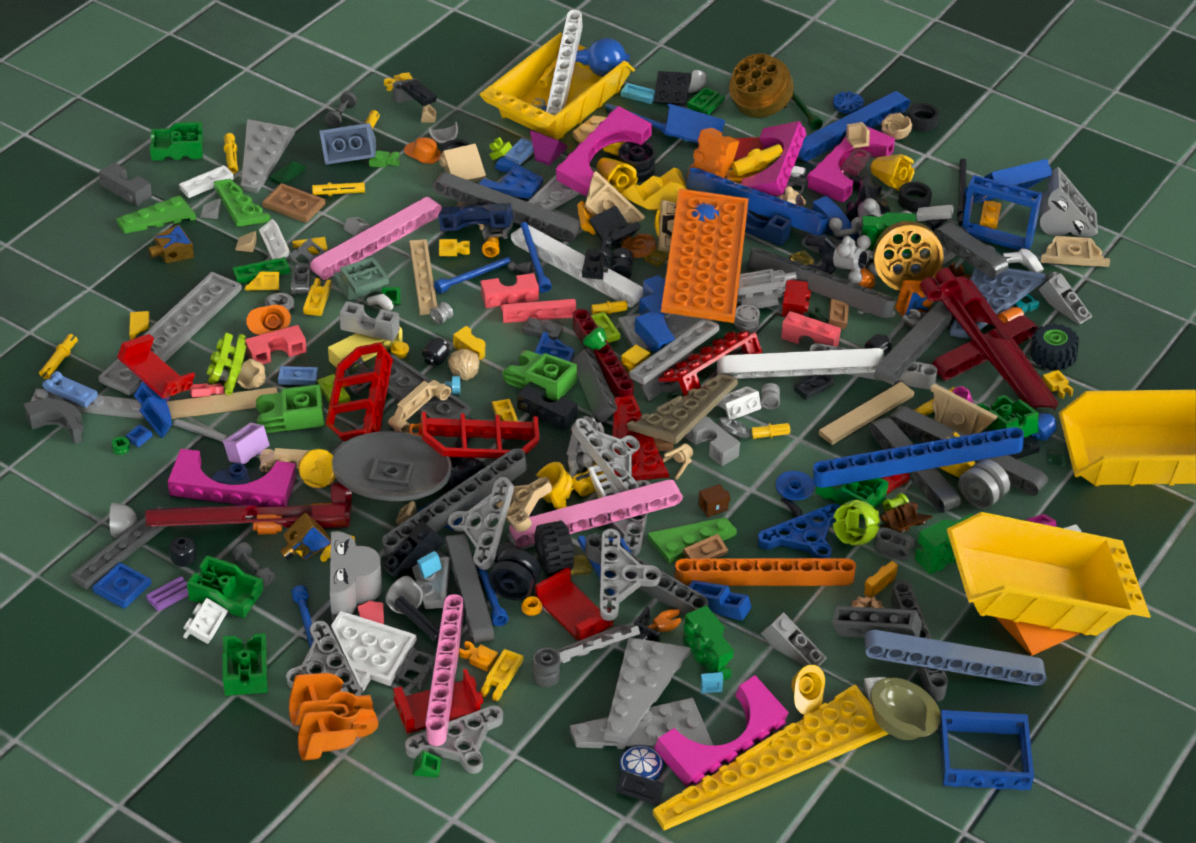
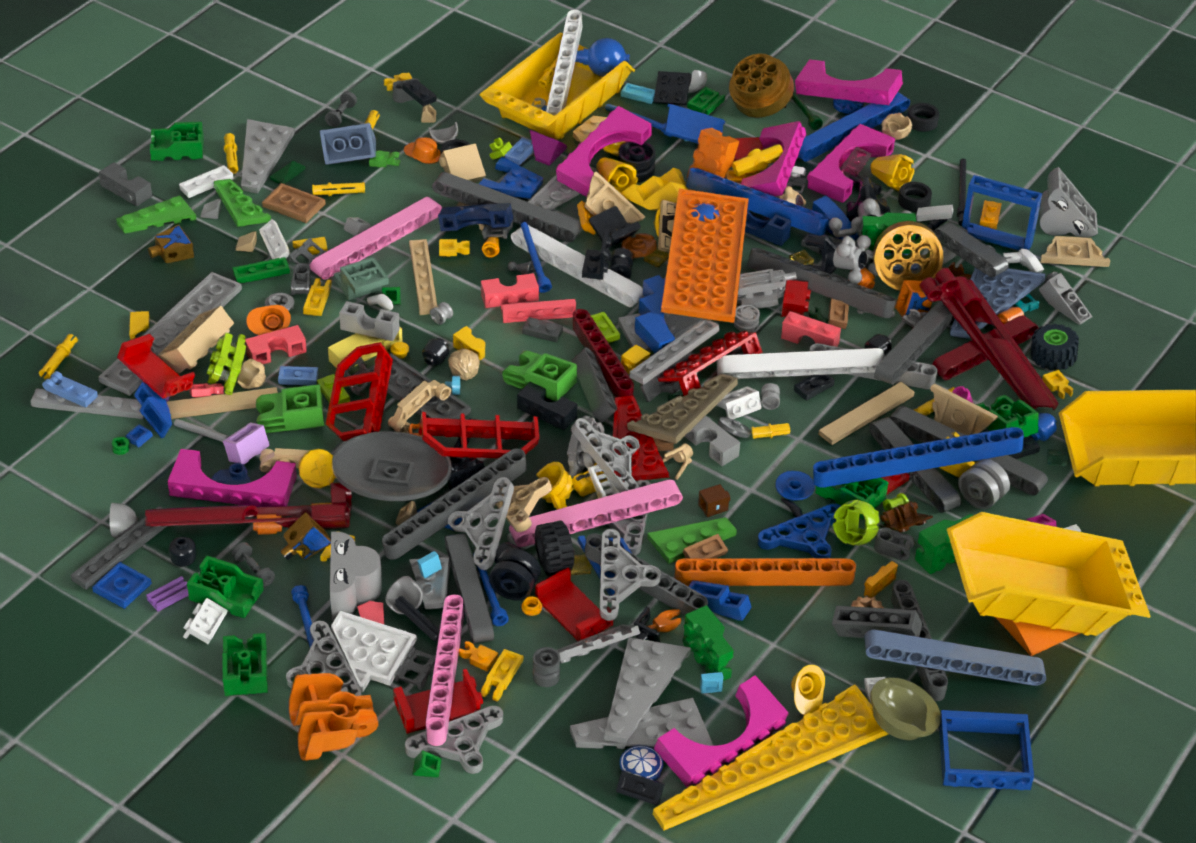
dark grey arch [23,399,84,444] -> none
yellow tile [245,272,279,291] -> none
black slope [382,520,445,577] -> none
blue piece [434,257,511,294] -> none
yellow tile [492,399,518,422] -> none
blue wing [535,332,575,362] -> none
green cone [583,327,607,351] -> none
yellow axle [591,300,628,315] -> none
light grey slope [761,612,827,667] -> none
tan panel [846,122,870,148] -> none
blue window [963,159,1052,205] -> none
none -> tan brick [157,306,234,374]
none -> dark pink arch [795,59,903,105]

